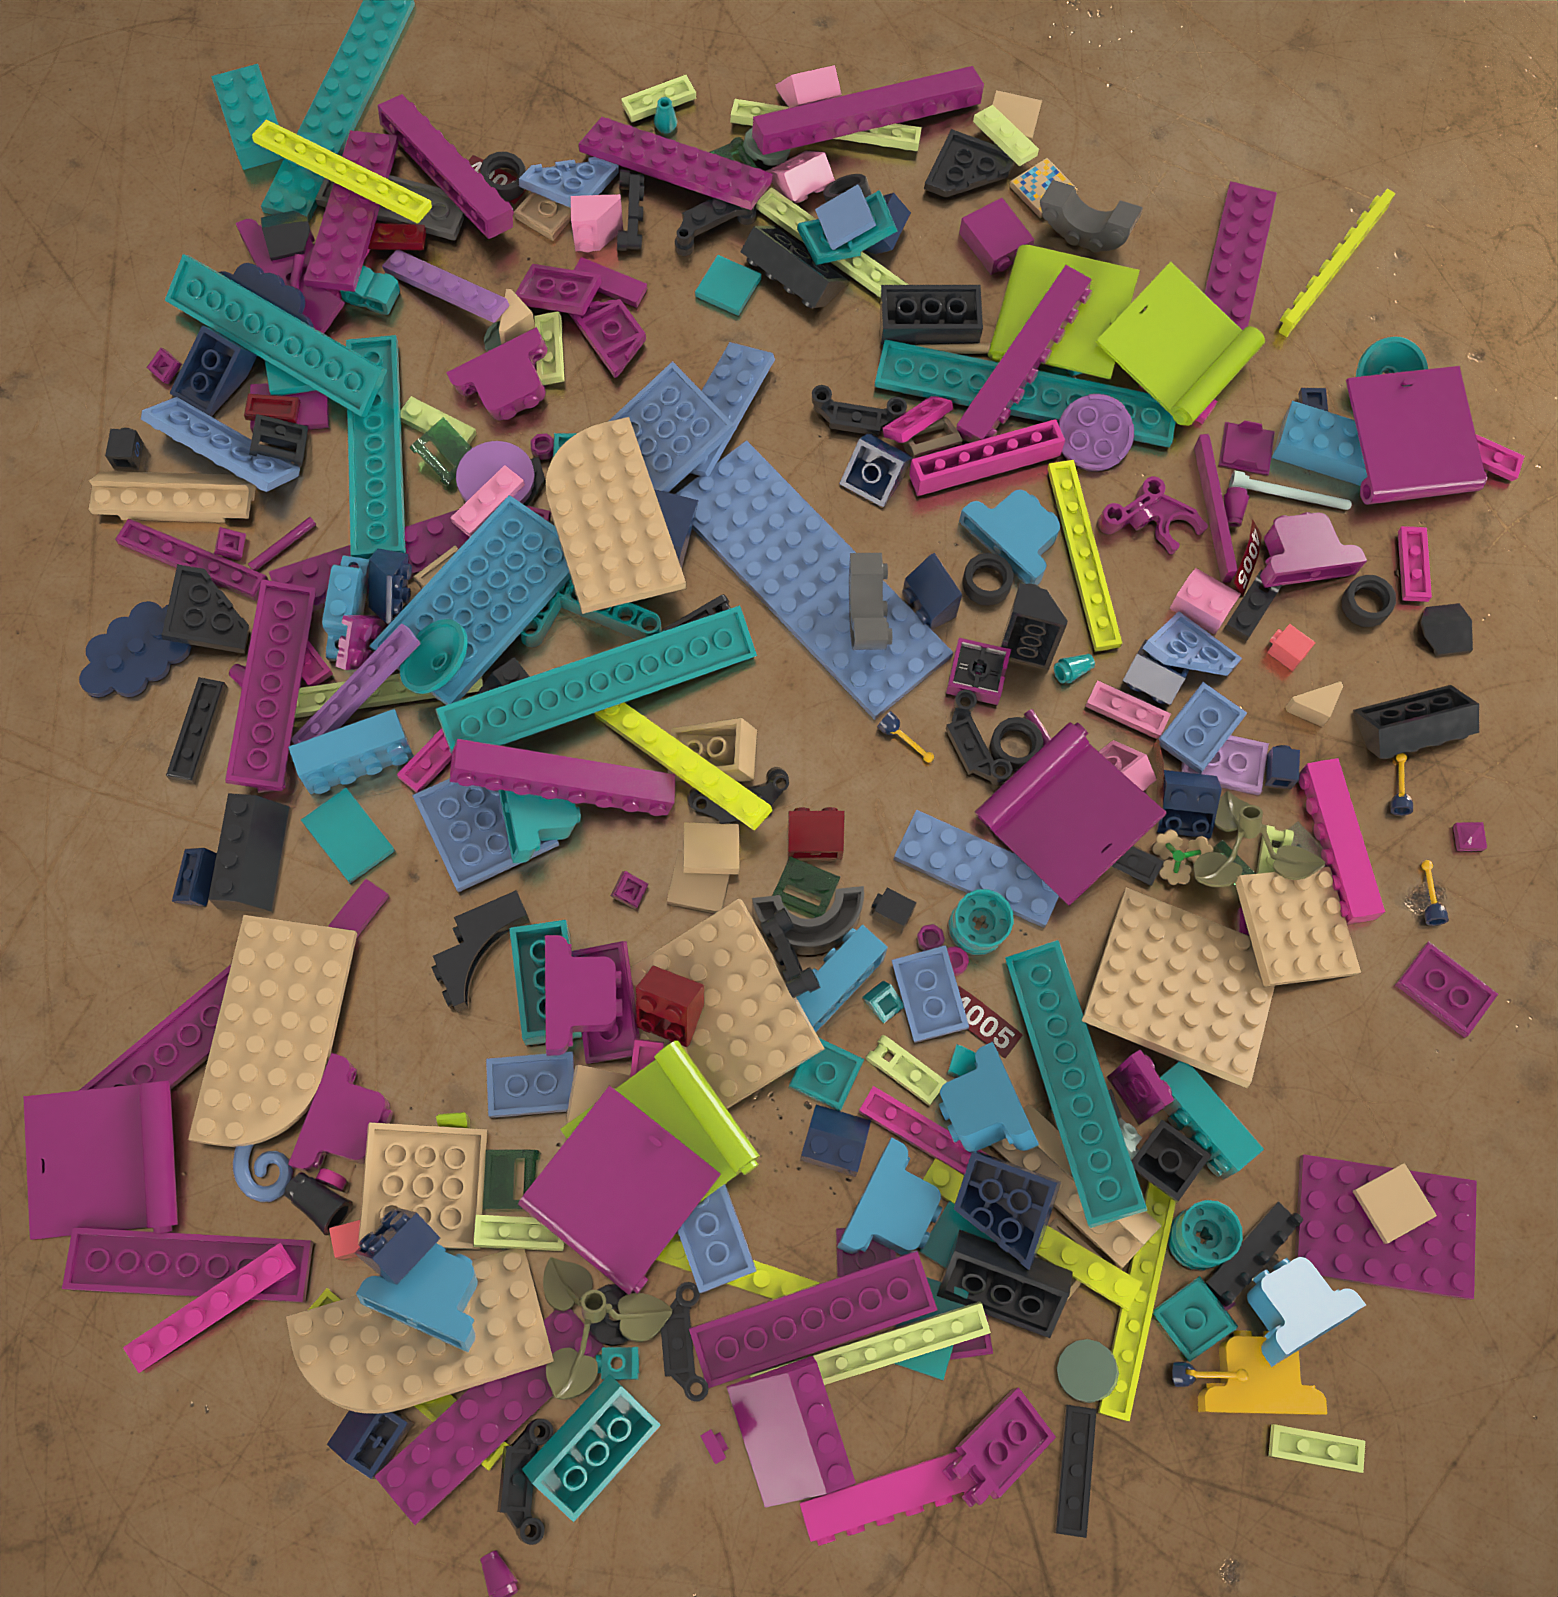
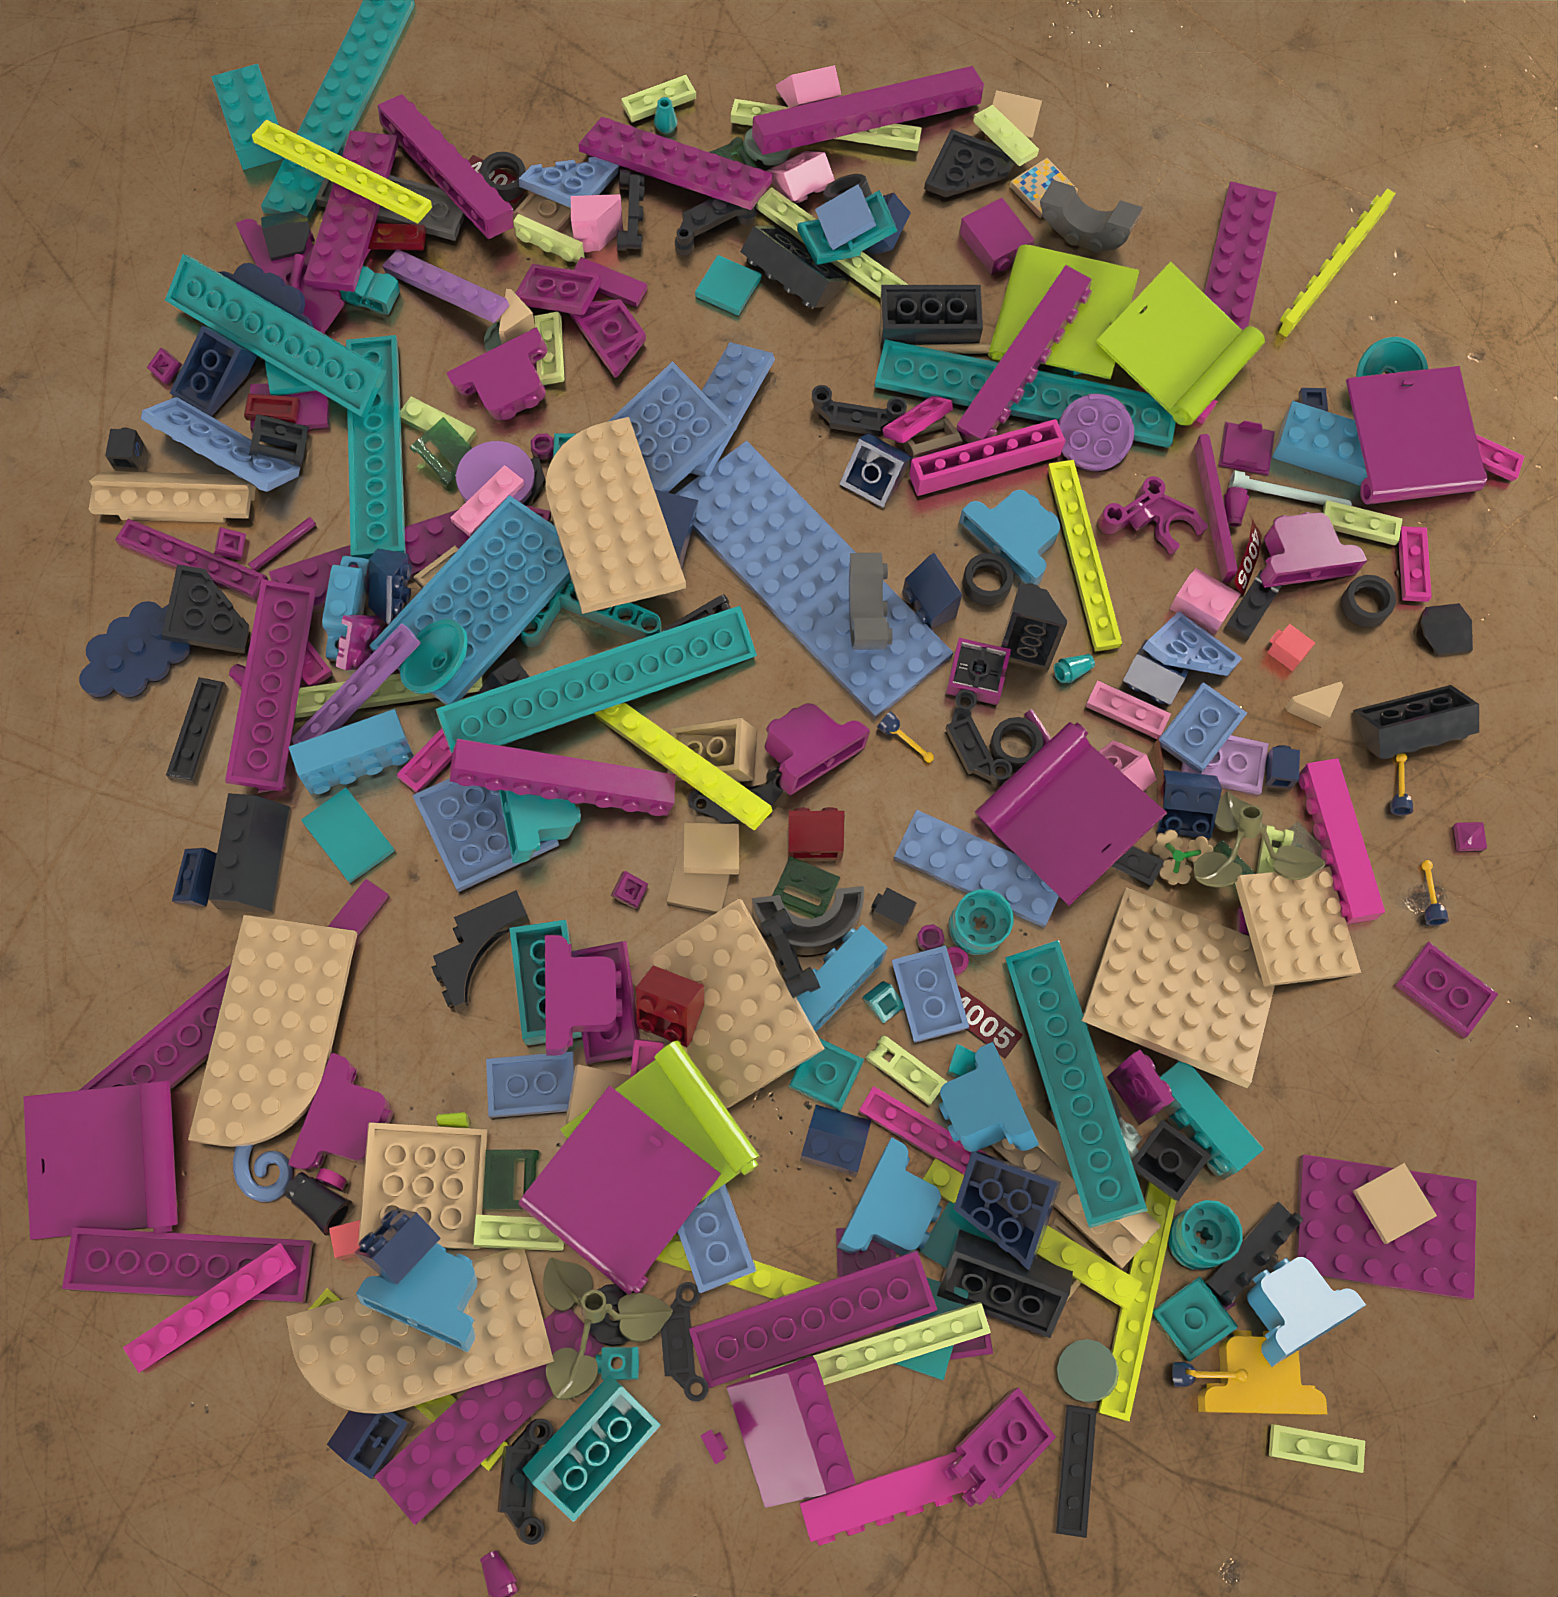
none -> yellowish green plate [513,214,585,263]
none -> magenta brick [764,703,870,795]
none -> yellowish green plate [1322,500,1402,545]

